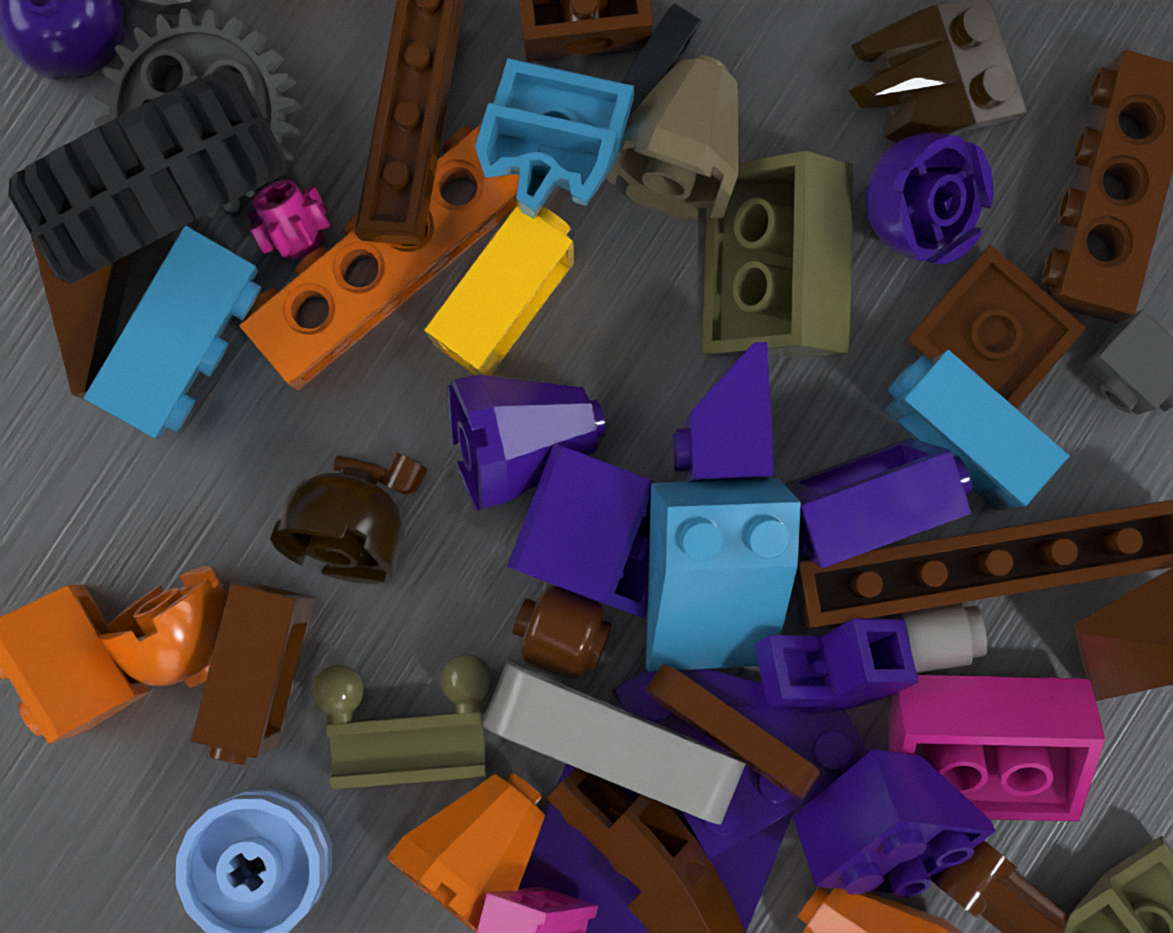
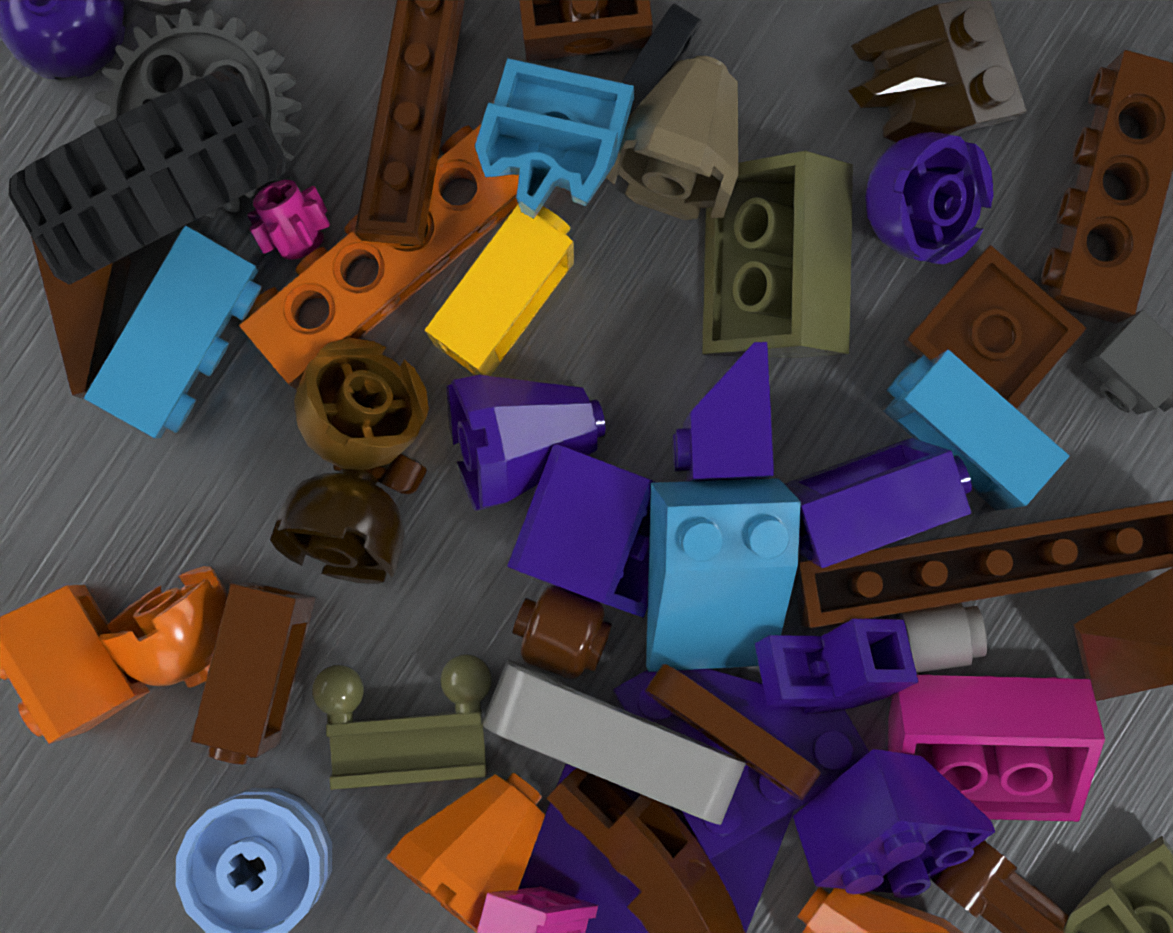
none -> pearl gold cylinder [294,338,429,470]

